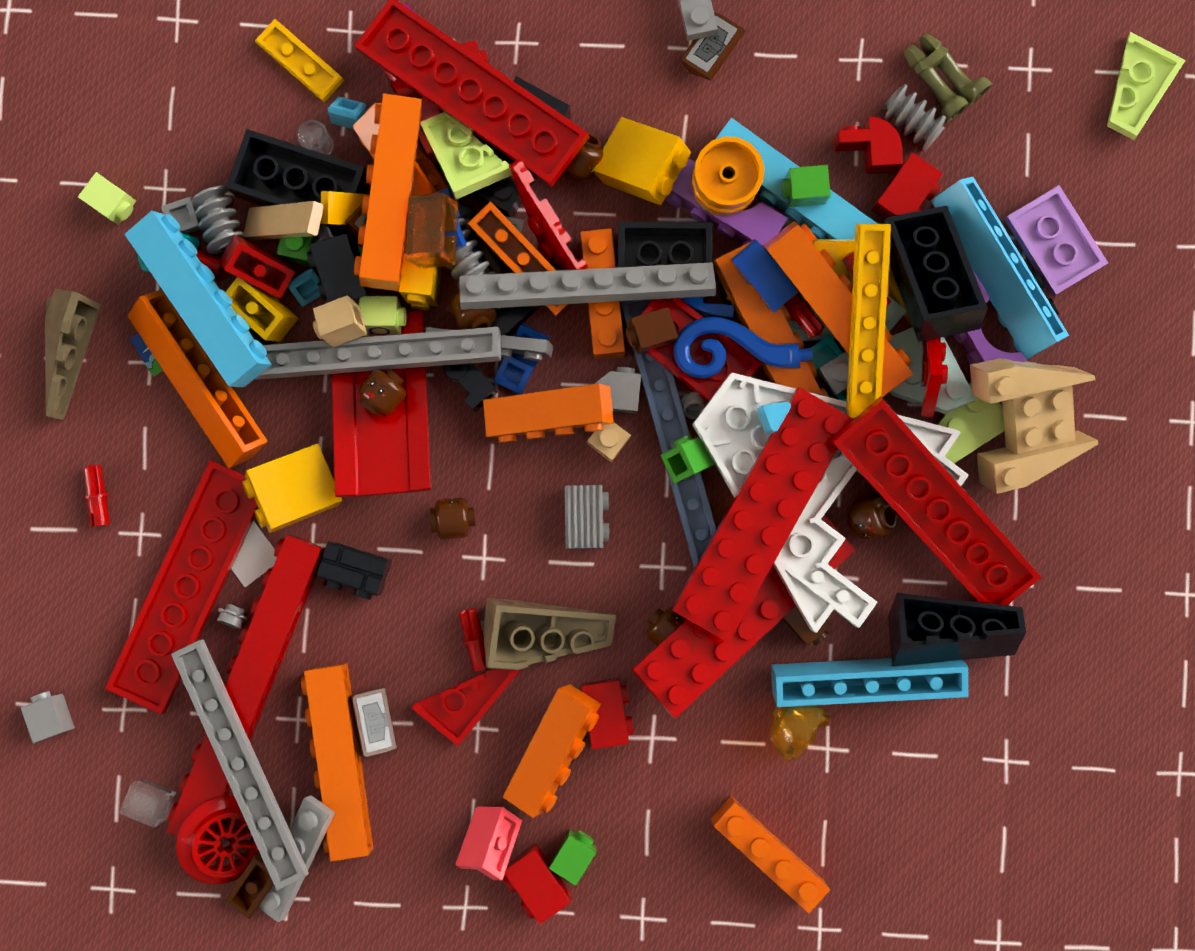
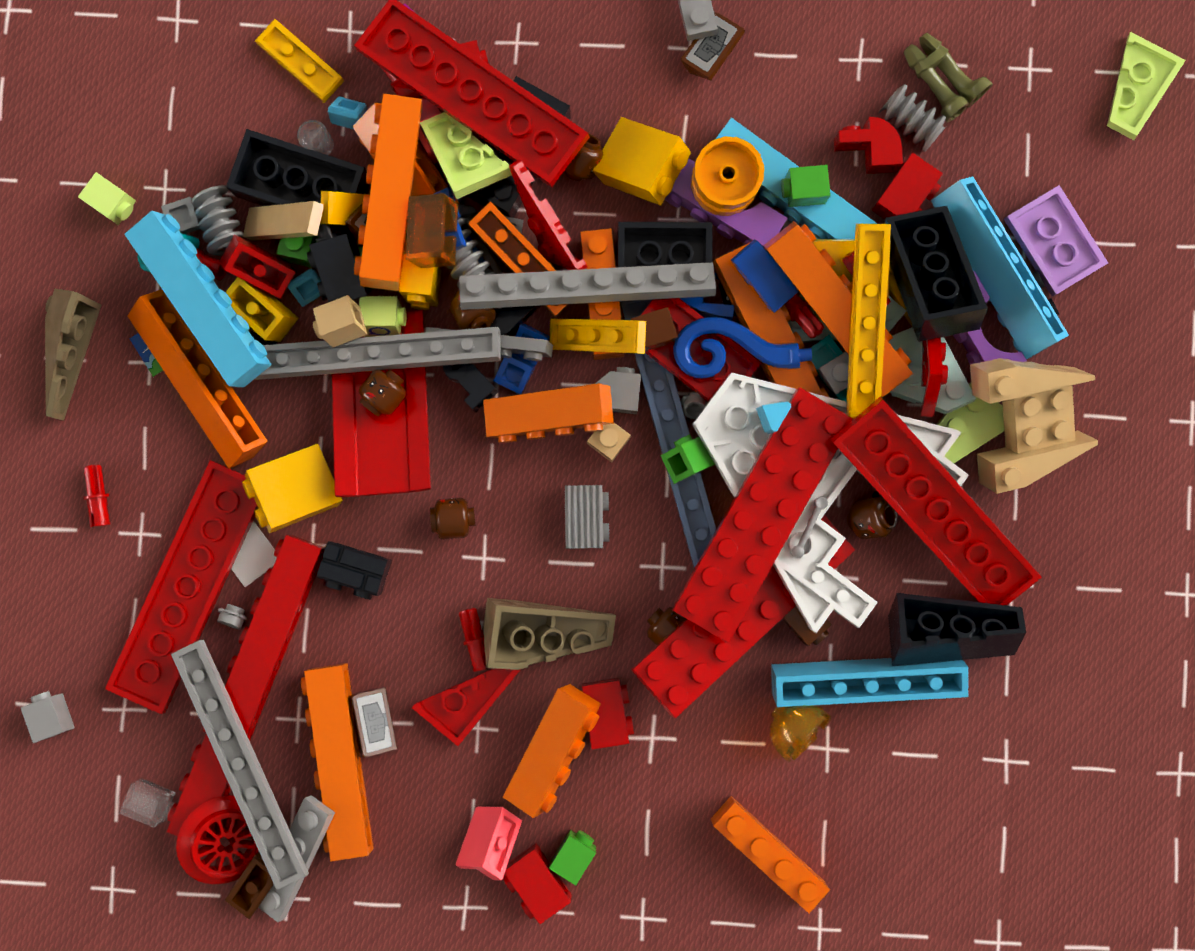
none -> yellow tile [550,319,646,354]
none -> light grey hinge [792,497,828,558]

